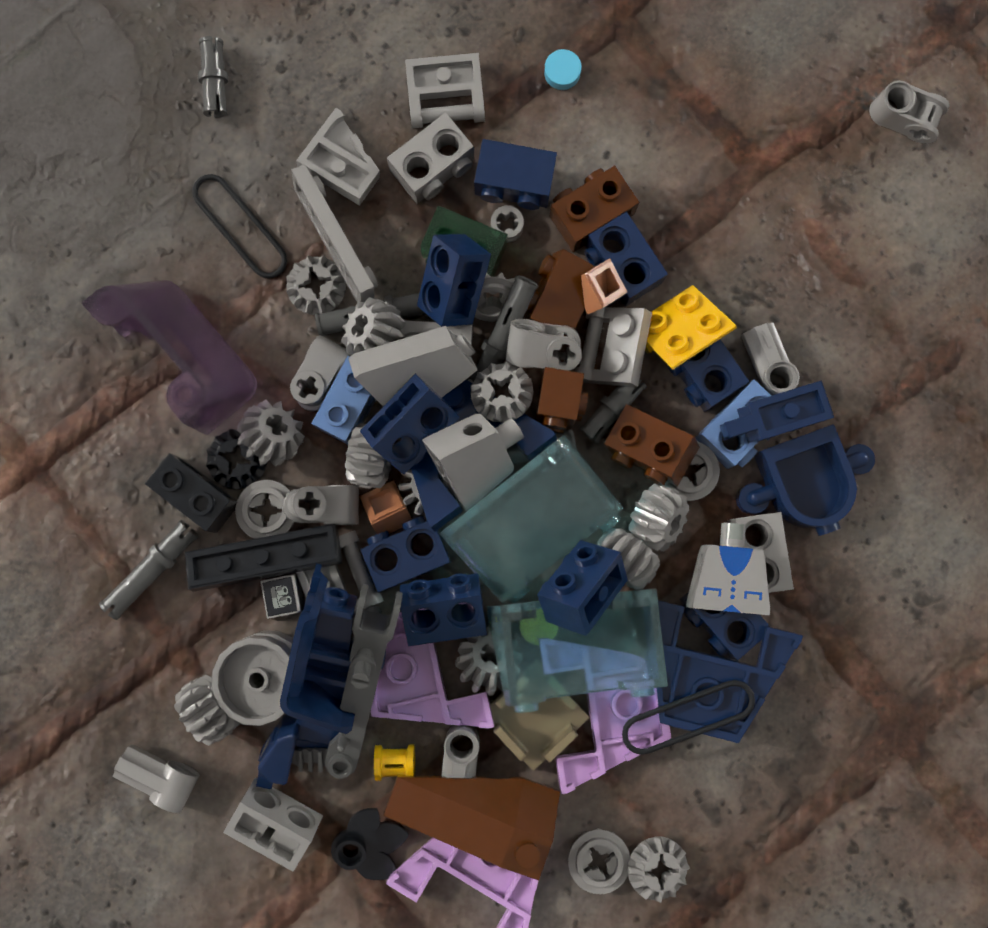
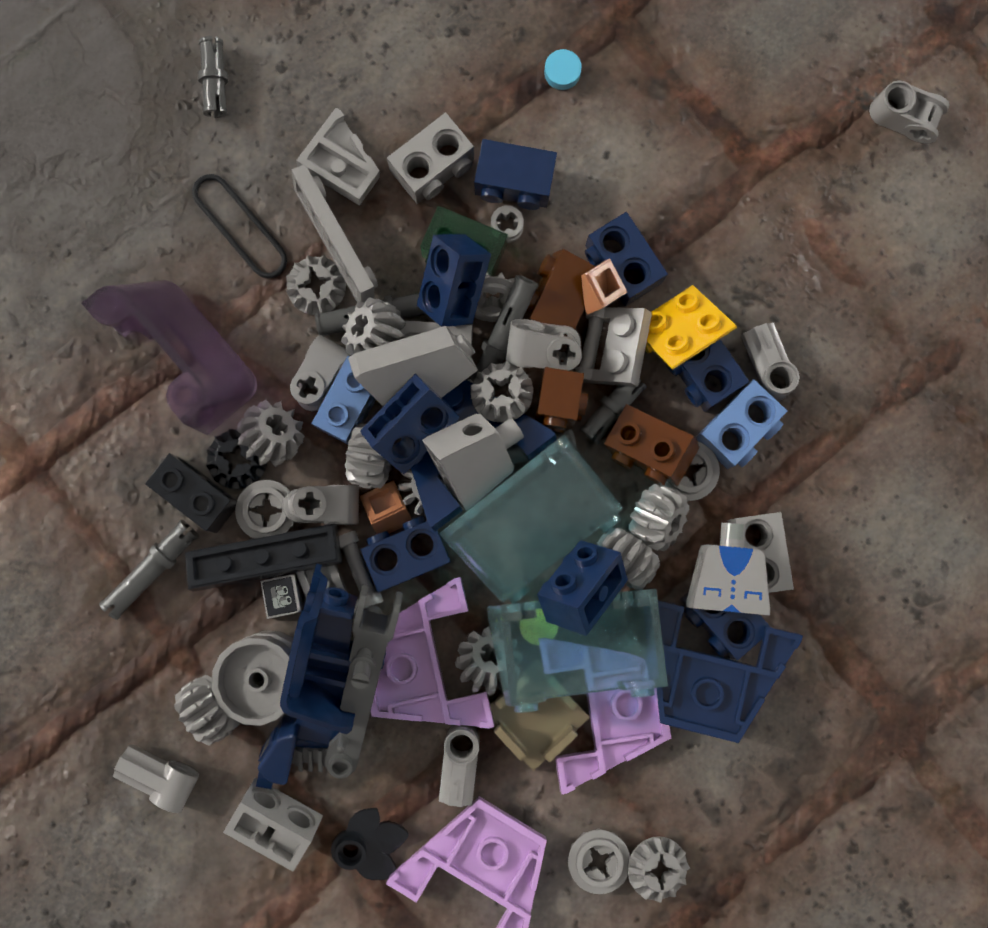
yellow bush [374,744,416,781] -> none
reddish brown wedge [383,776,560,881] -> none
dark blue brick [400,573,487,647] -> none
light grey plate [405,53,485,129] -> none
reddish brown brick [549,165,640,252] -> none
black piece [622,680,755,755] -> none
dark blue hinge [720,380,834,443] -> none
dark blue piece [736,424,875,536] -> none

